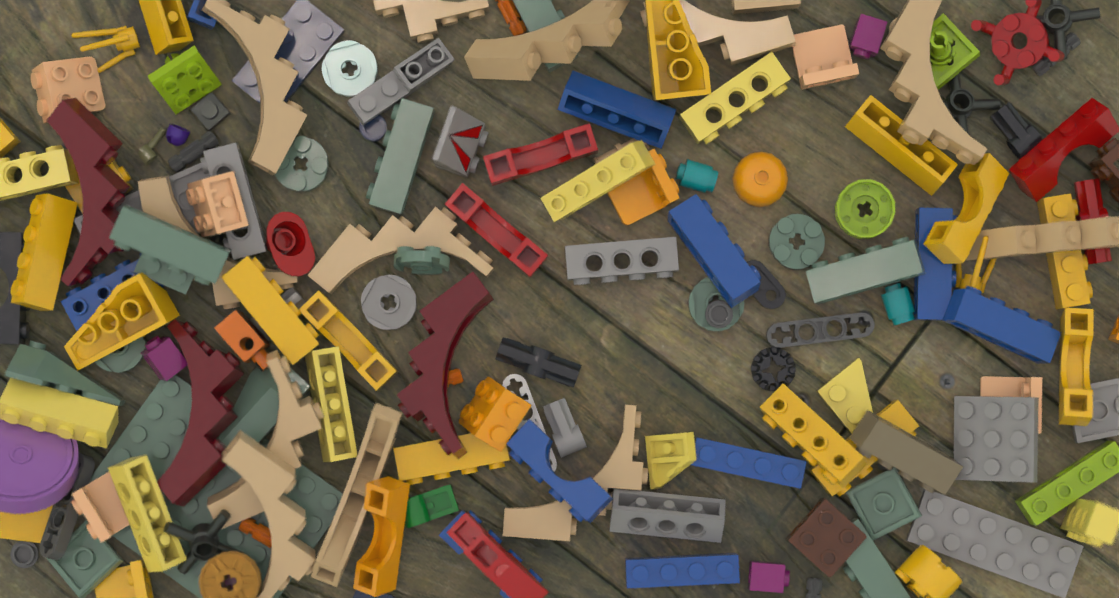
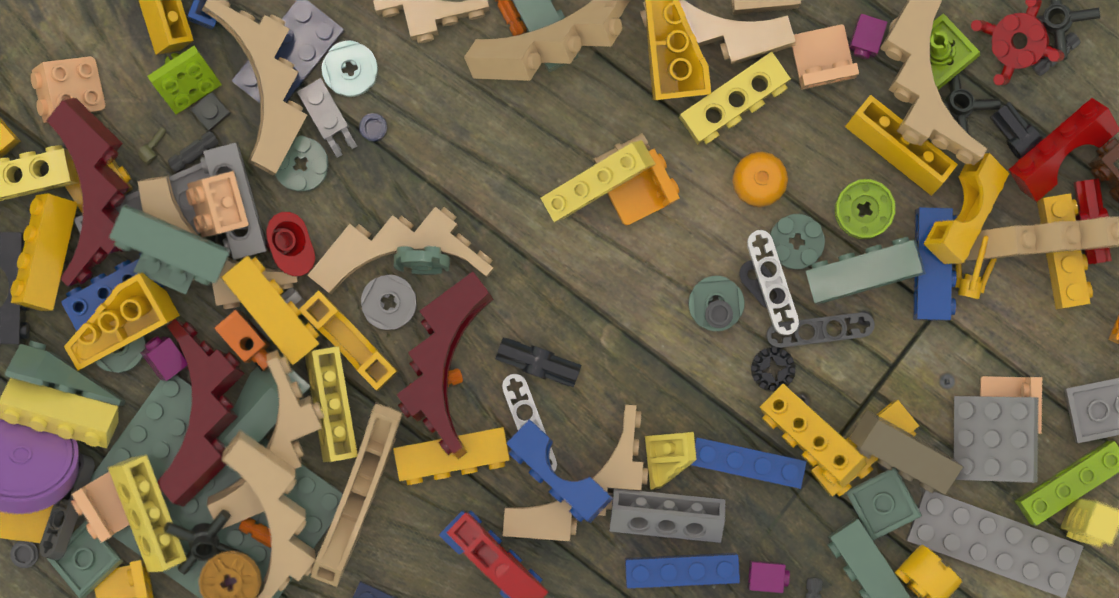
yellow plant [71,26,140,73] -> none
dark purple hinge [166,123,190,146] -> none
light grey slope [347,38,455,125] -> none
light orange arch [353,476,410,597] -> none
sand green brick [366,98,435,216] -> none
green plate [405,484,459,529] -> none
light grey slope [432,106,489,178] -> none
red arch [445,183,548,278] -> none
light orange bracket [459,377,531,452] -> none
red arch [483,123,598,186] -> none
light grey piece [543,398,587,458] -> none
blue brick [557,71,676,149] -> none
light grey brick [565,237,679,285] -> none
blue brick [667,194,761,308] -> none
teal brick [675,159,718,193] -> none
reddish brown bracket [785,498,867,577] -> none
light yellow wing [816,358,873,435] -> none
teal brick [881,283,916,326] -> none
blue brick [943,286,1061,364] -> none
yellow arch [1059,307,1094,426] -> none
none -> light grey hinge [297,78,357,158]
none -> white beam [747,230,799,335]

